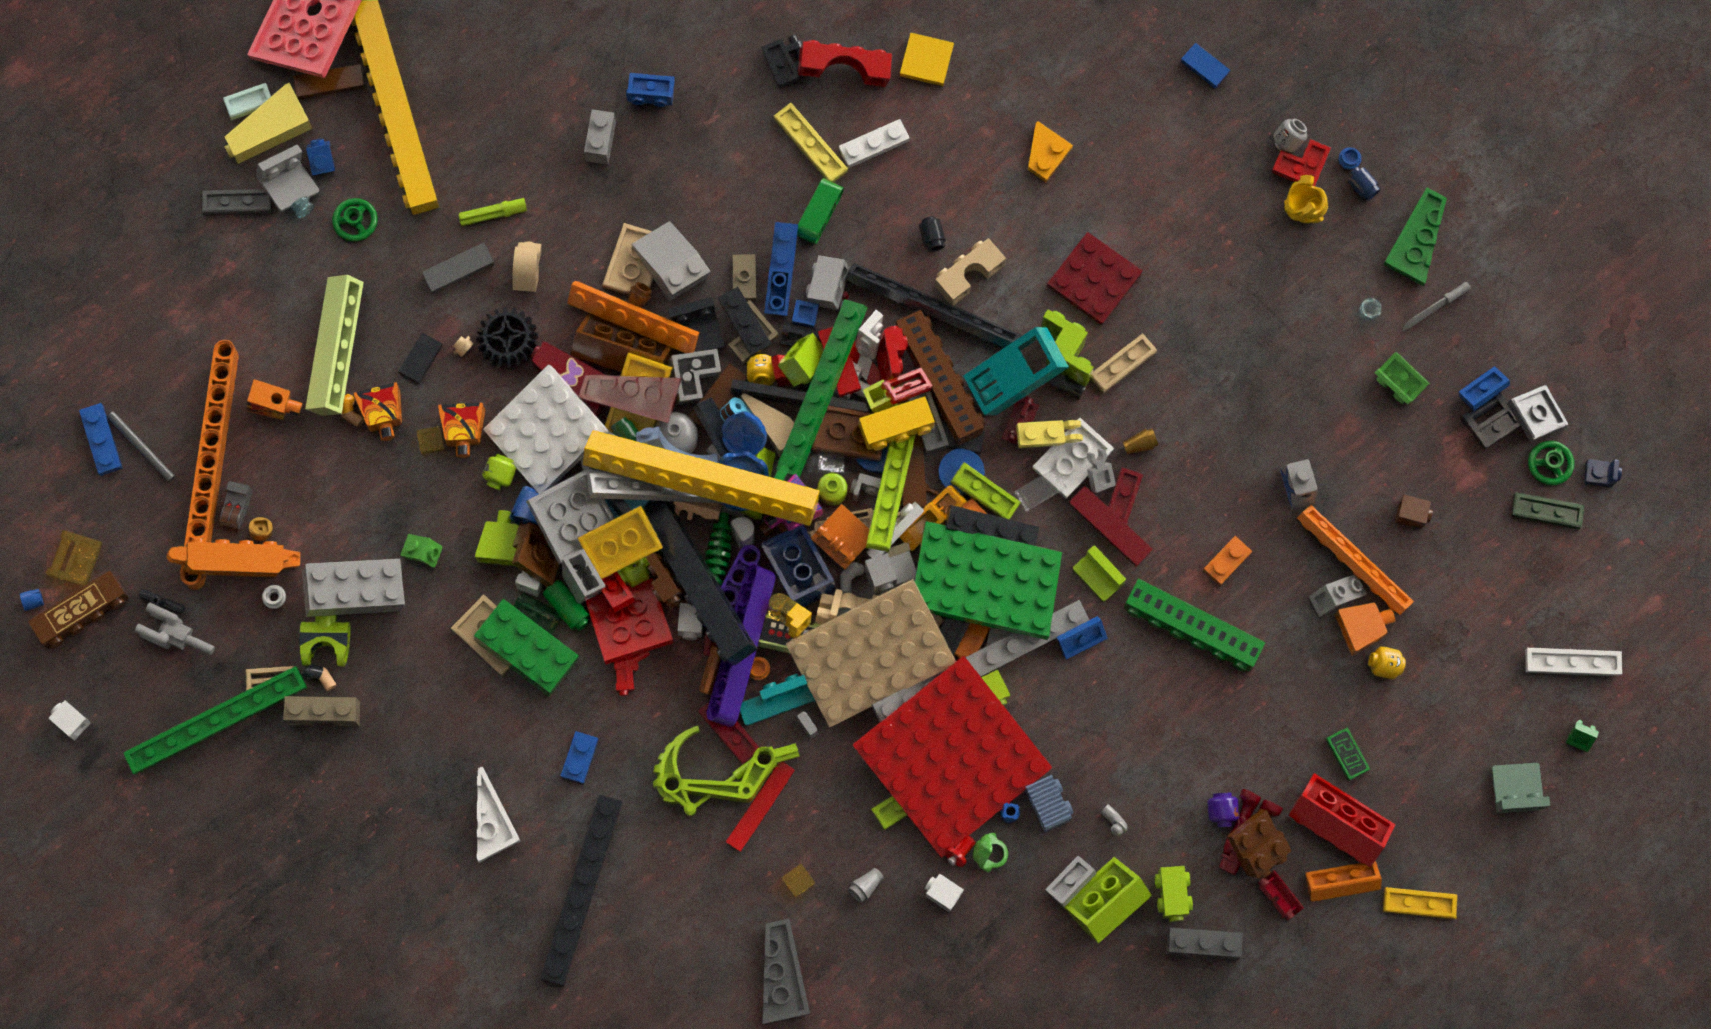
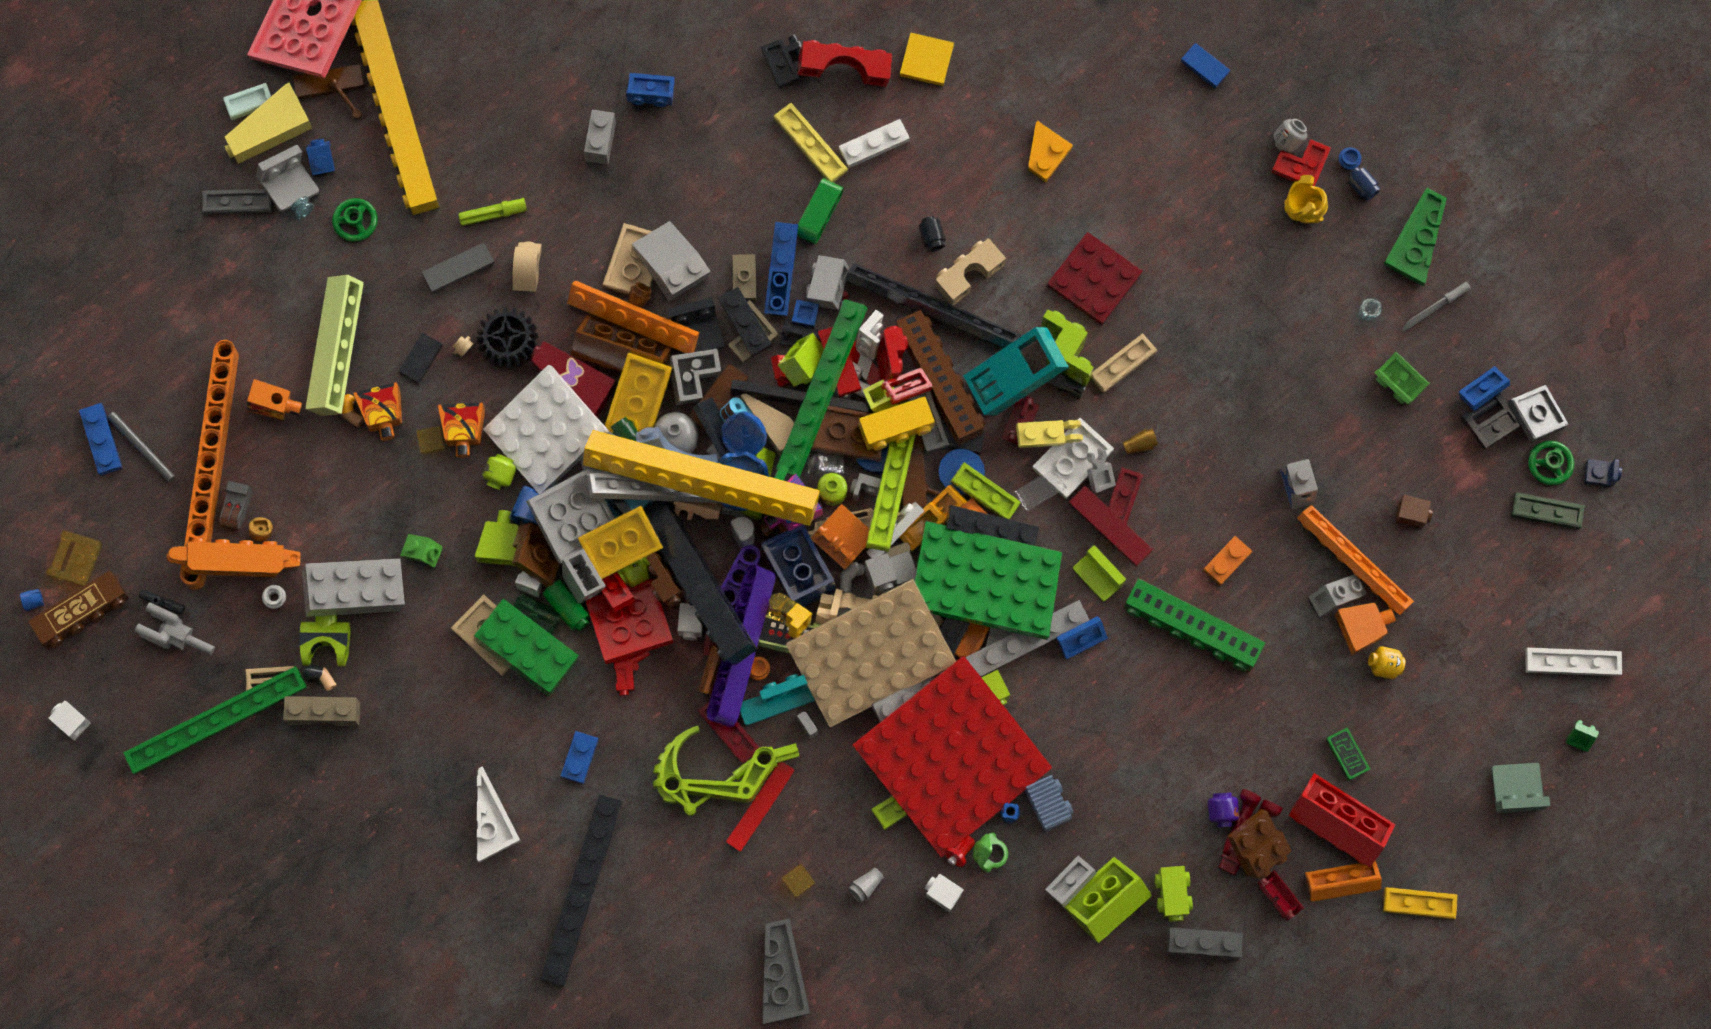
wing [579,375,682,423] -> none
green piece [705,512,732,587] -> none
yellow head [747,354,776,386] -> none
light grey arm [1100,804,1128,837] -> none
none -> reddish brown hinge [329,79,362,119]

